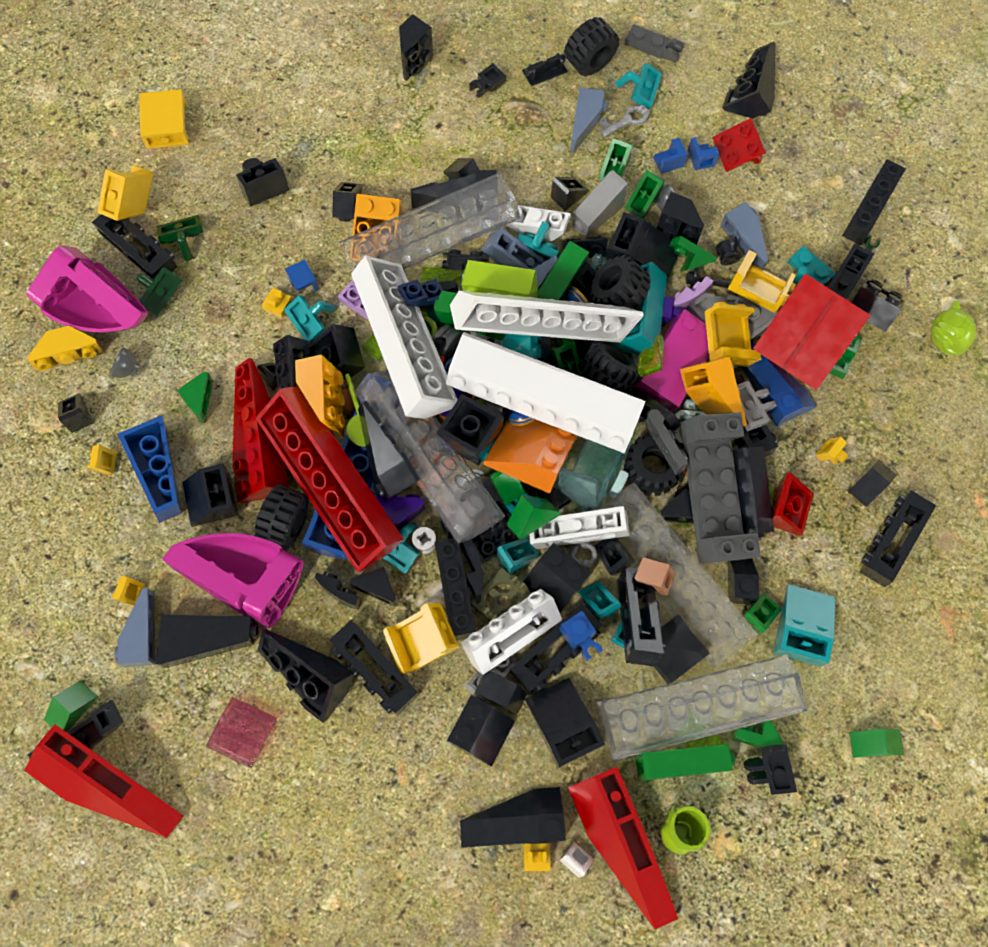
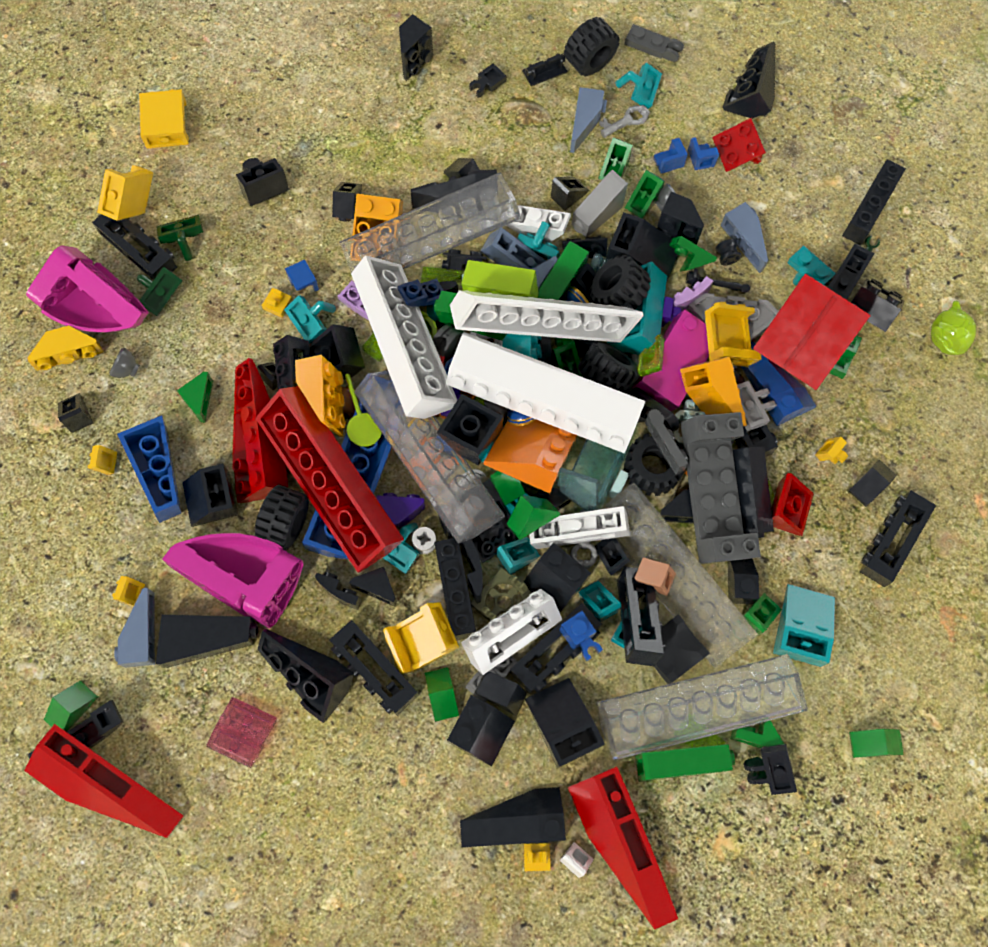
black wedge [358,401,420,502] -> none
lime helmet [660,803,710,856] -> none
yellow panel [728,250,796,314] -> none
none -> green slope [424,667,459,722]

